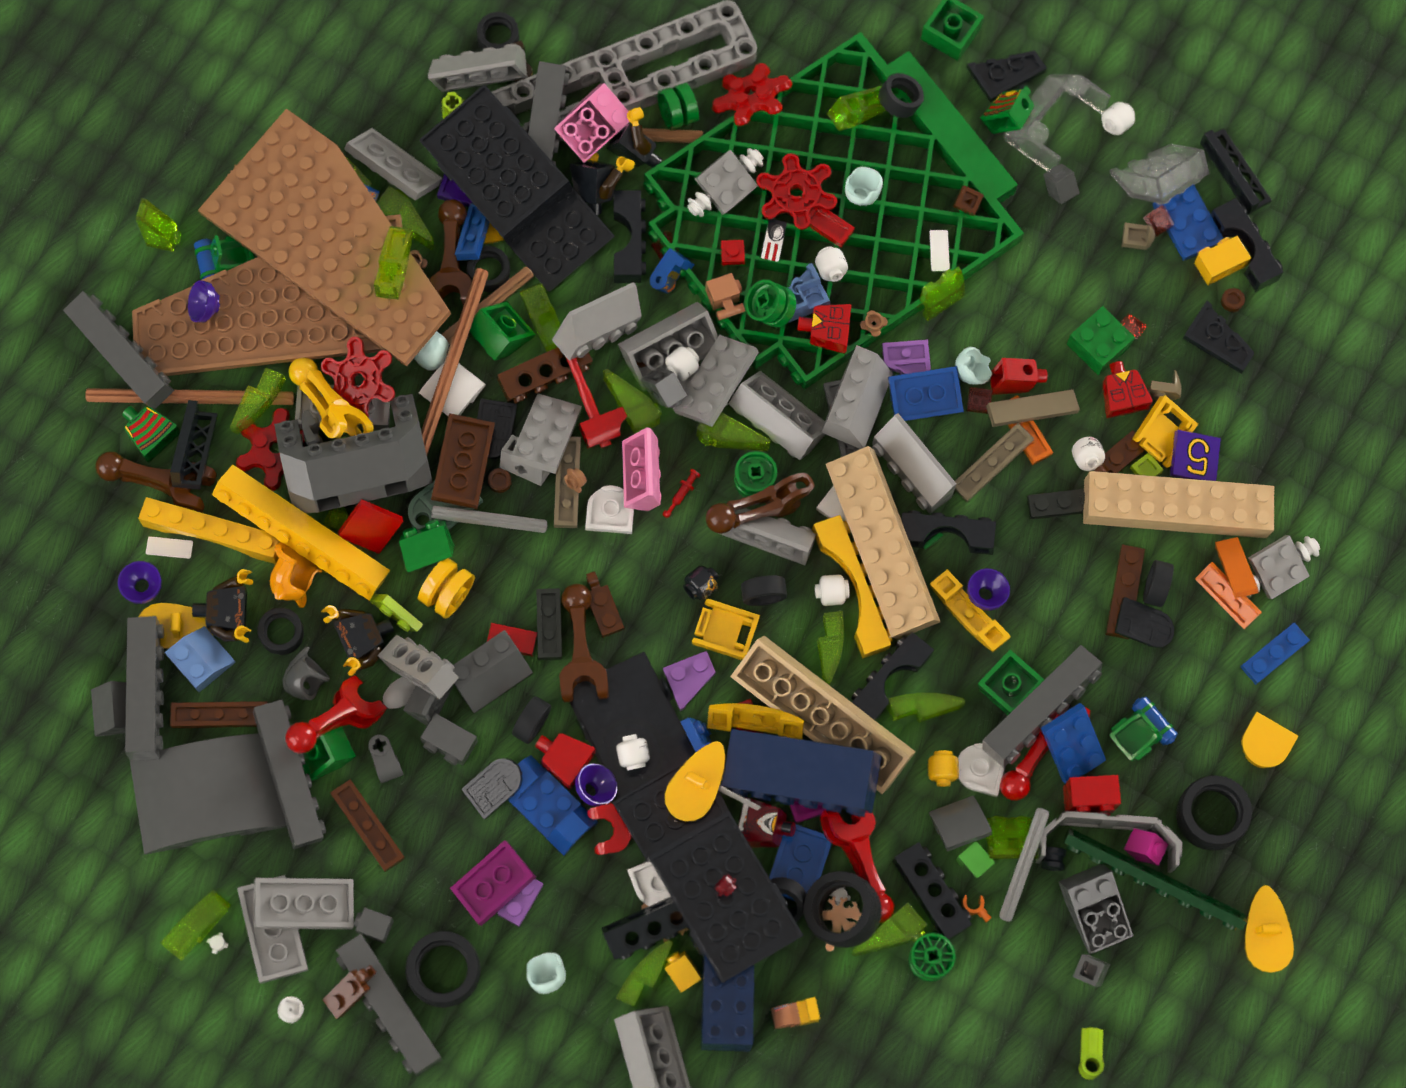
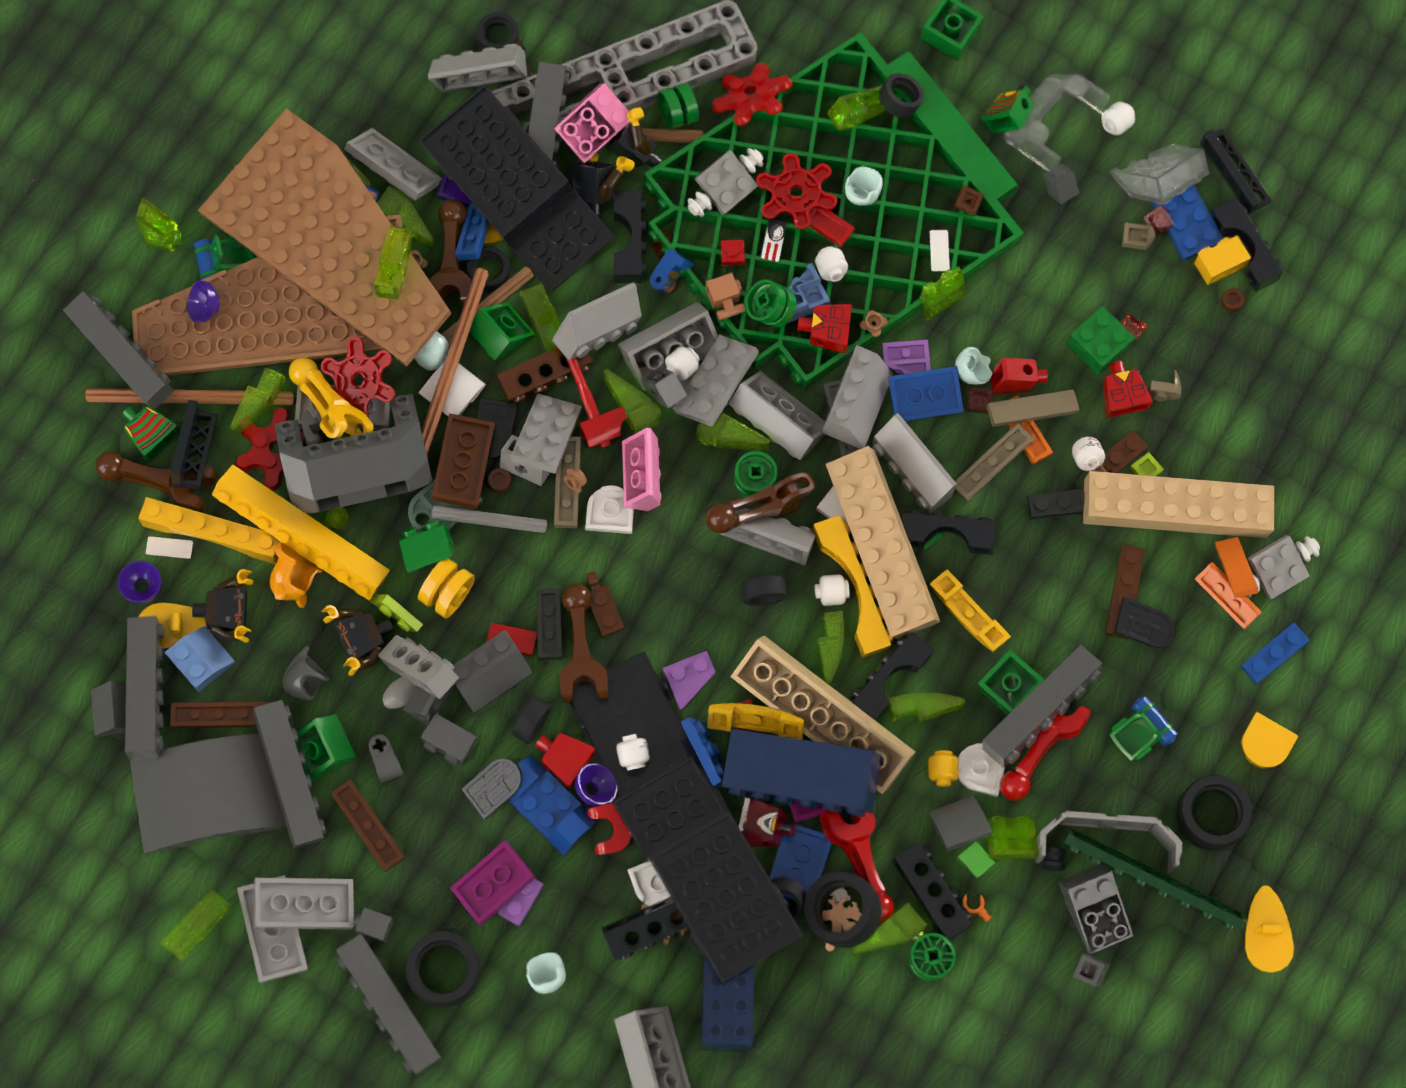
white piece [207,932,228,954] -> none
black tyre [257,607,304,655] -> none
white tile [278,997,304,1023] -> none
red piece [285,675,387,754] -> none
reddish brown plate [323,965,377,1019] -> none
red tile [338,499,403,554] -> none
lime piece [442,92,465,119] -> none
clear neon green slope [616,940,673,1008] -> none
red piece [663,469,701,518] -> none
yellow shield [665,741,725,822] -> none
yellow brick [665,951,702,993] -> none
black head [683,565,719,601] -> none
yellow container [691,599,760,660] -> none
dark red plate [714,874,737,897] -> none
white sticker [718,786,761,810] -> none
leg [771,997,820,1029] -> none
black wing [966,51,1047,102] -> none
dark purple piece [967,568,1010,611] -> none
light grey axle [999,808,1049,922] -> none
blue plate [1041,703,1106,784] -> none
red brick [1063,775,1121,816] -> none
lime piece [1079,1028,1104,1080] -> none
dark pink brick [1124,828,1168,866] -> none
yellow container [1133,395,1198,468] -> none
black tyre [1143,560,1174,607] -> none
dark purple tile [1170,430,1221,481] -> none
black wing [1183,300,1255,374] -> none

